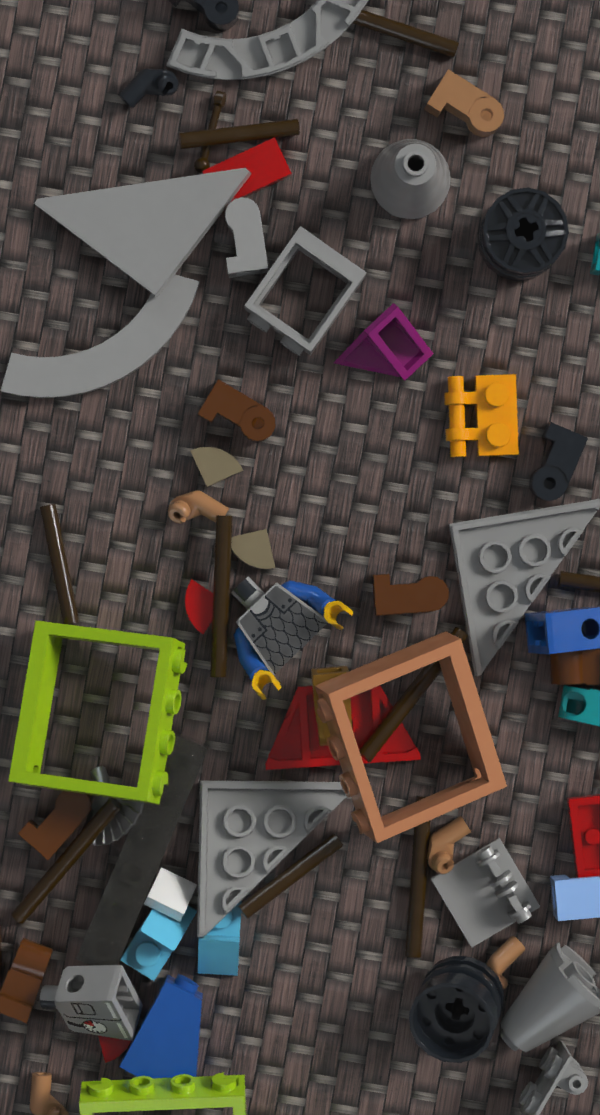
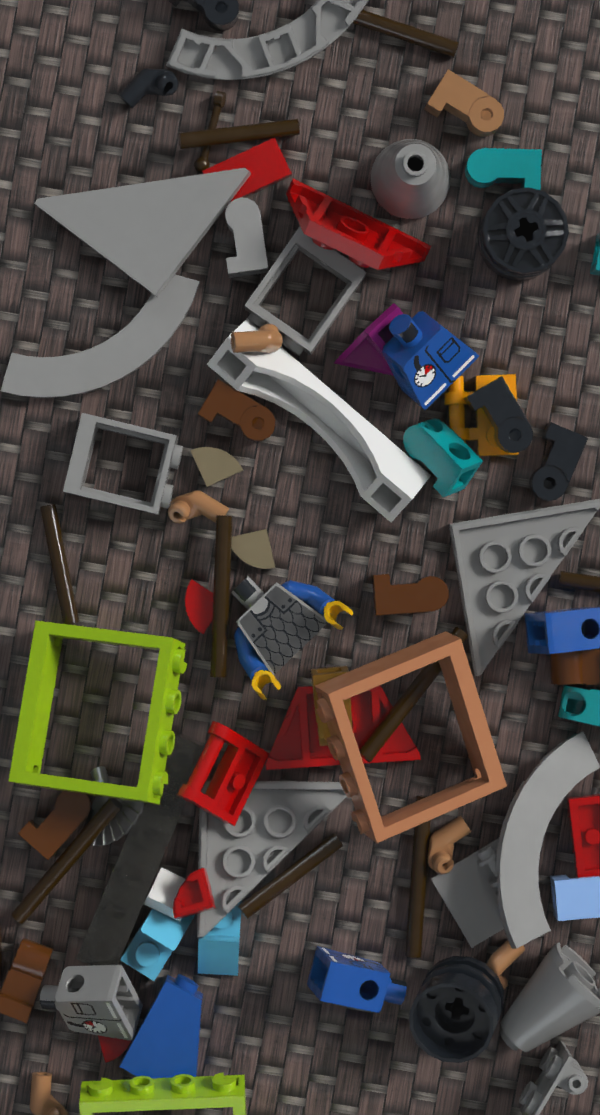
none -> light grey window [63,413,183,515]
none -> red tile [173,868,216,919]
none -> red plate [177,721,270,826]
none -> white arch [207,318,431,522]
none -> medium nougat arm [231,324,283,353]
none -> red wing [286,178,431,270]
none -> blue torso [307,946,407,1013]
none -> blue torso [382,311,479,410]
none -> teal leg [403,418,483,497]
none -> teal leg [464,148,542,190]
none -> black leg [464,376,533,453]
none -> light grey tile [495,731,600,949]

